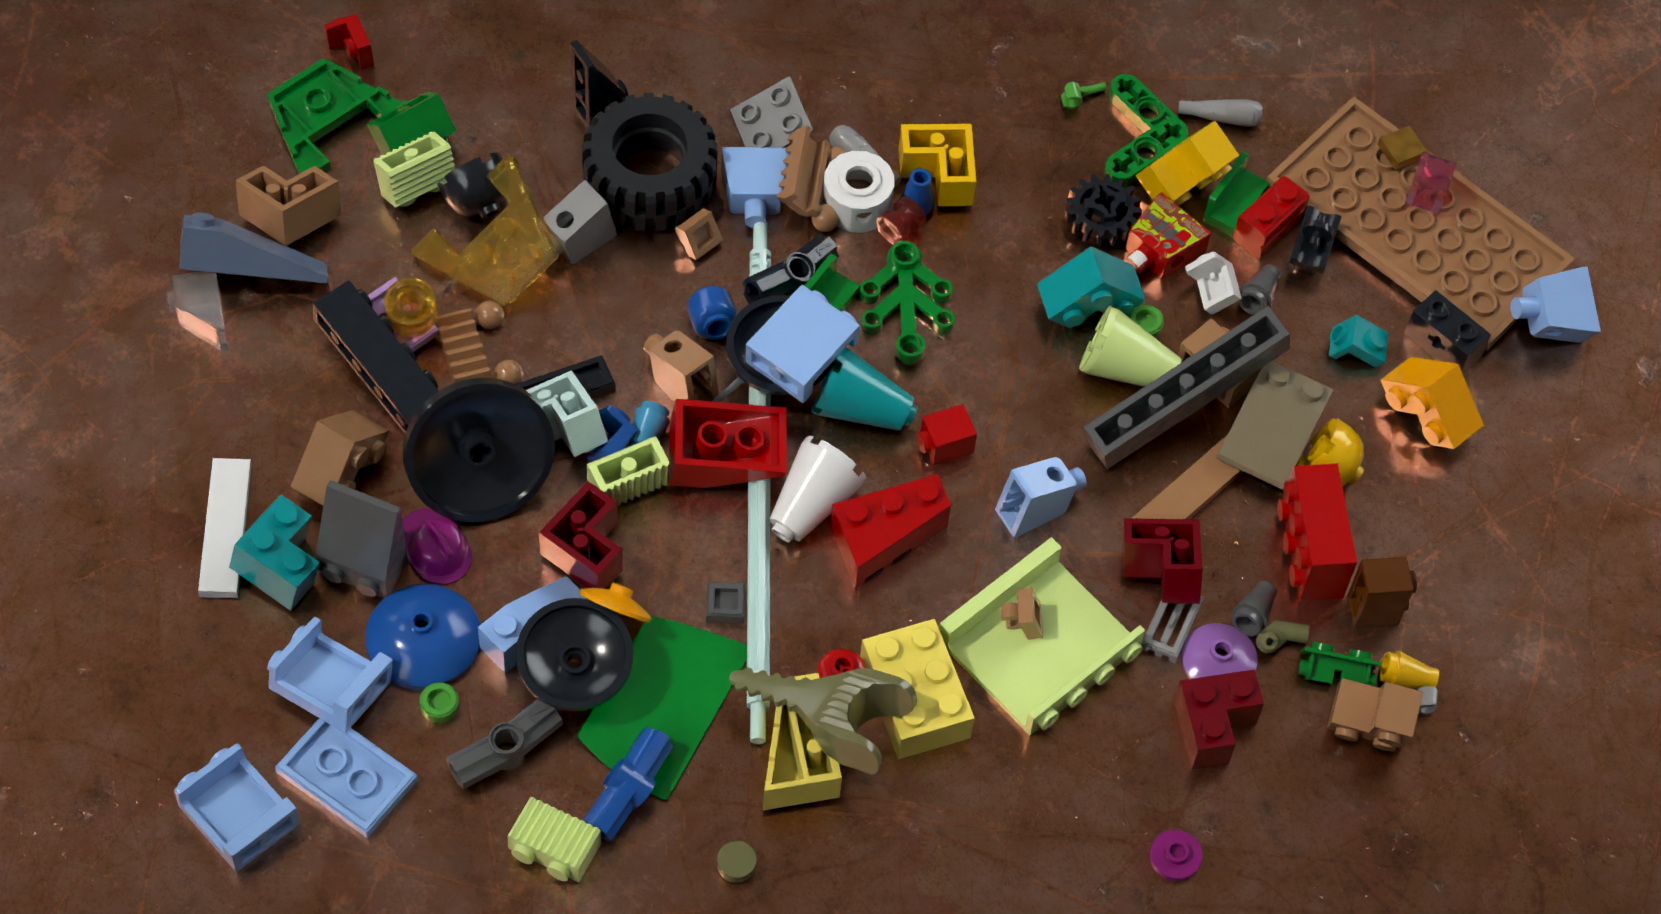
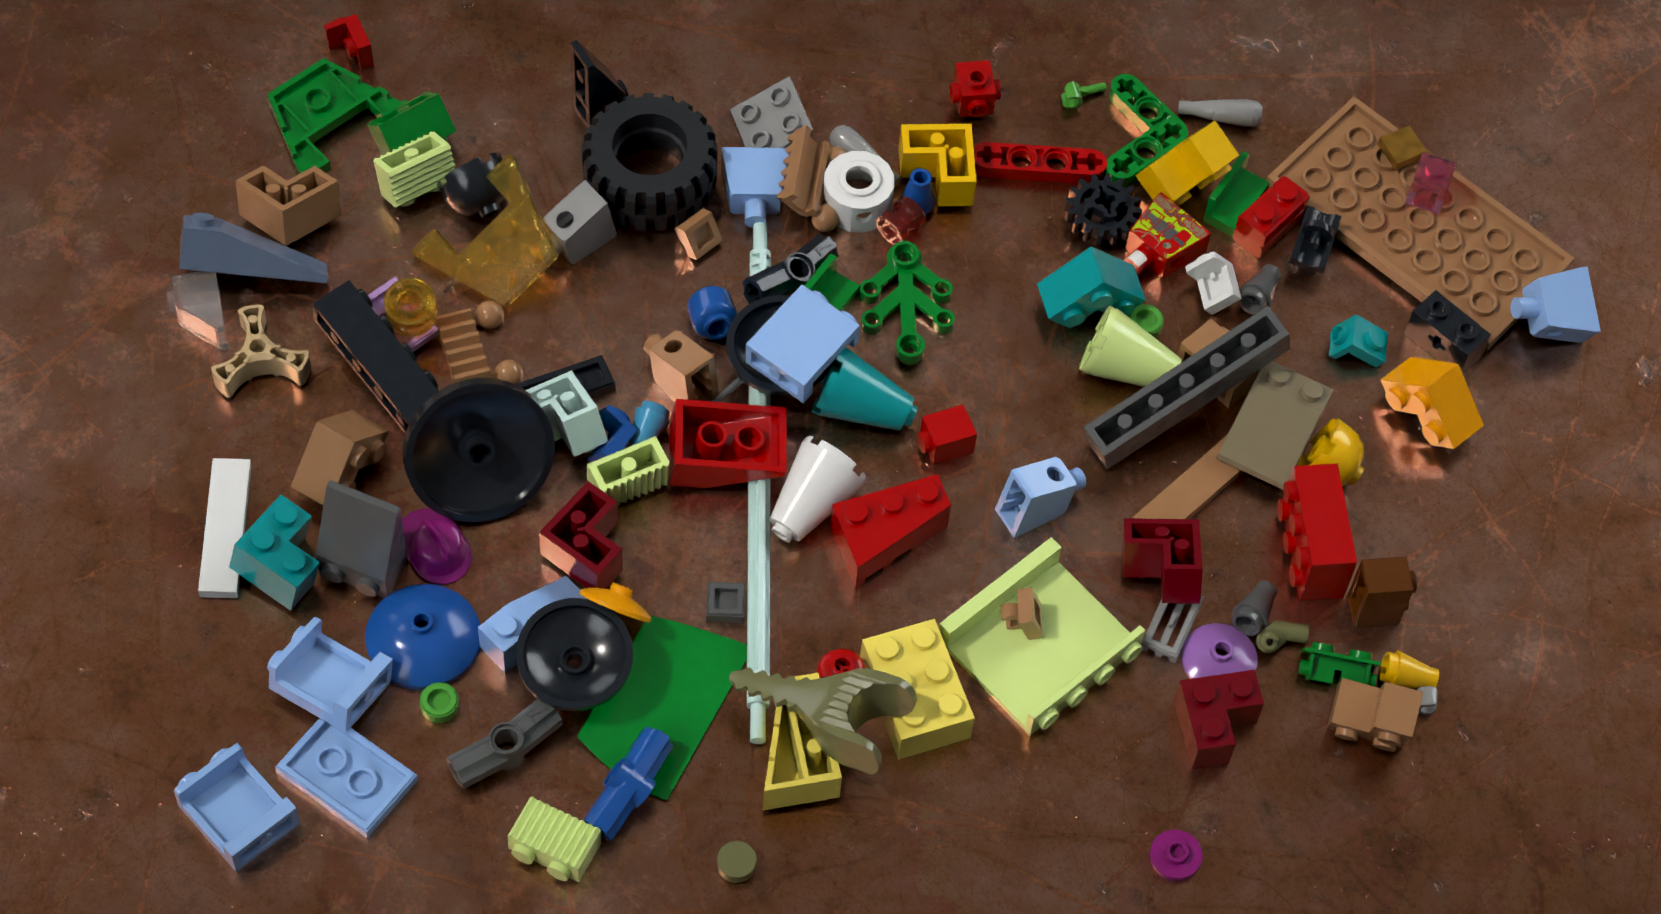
none -> tan piece [211,304,311,398]
none -> red brick [949,60,1001,117]
none -> red beam [974,142,1108,184]

